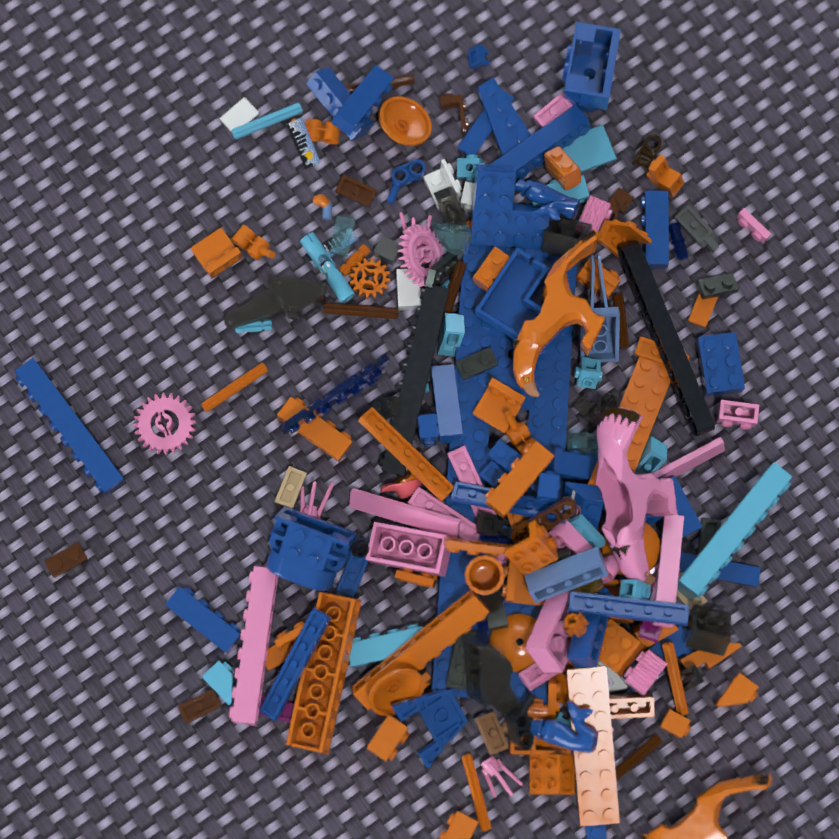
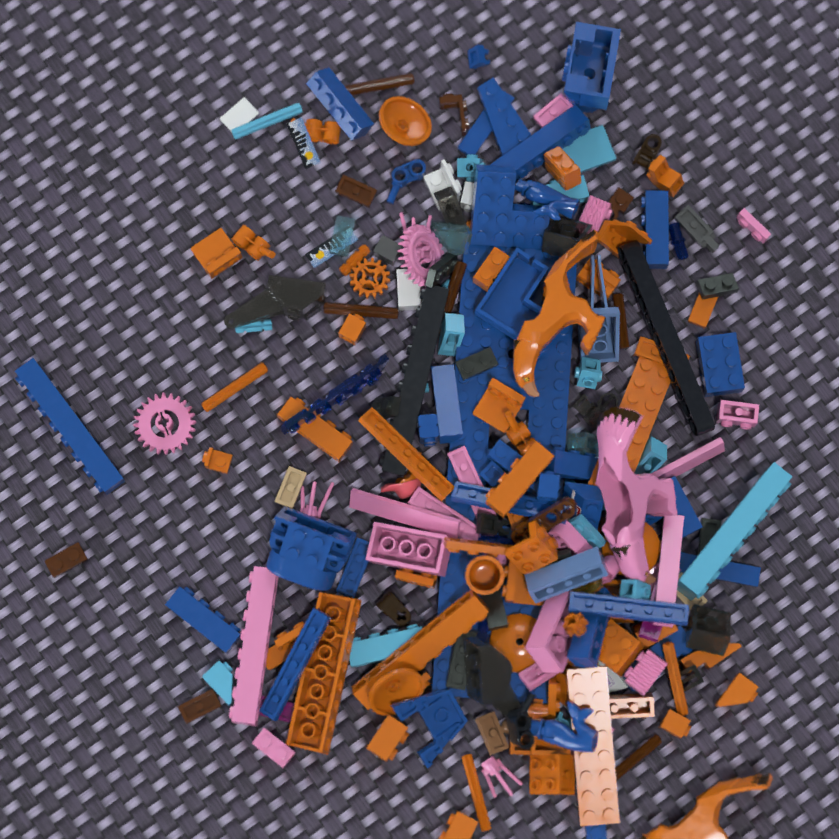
medium azure piece [300,232,355,304] -> none
arm [313,194,332,220] -> none
blue brick [331,65,394,136] -> none
black plate [351,539,369,558] -> none
none -> orange bracket [202,447,233,474]
none -> bright pink brick [252,728,296,768]
none -> orange brick [338,313,366,346]
none -> dark brown piece [375,591,411,627]

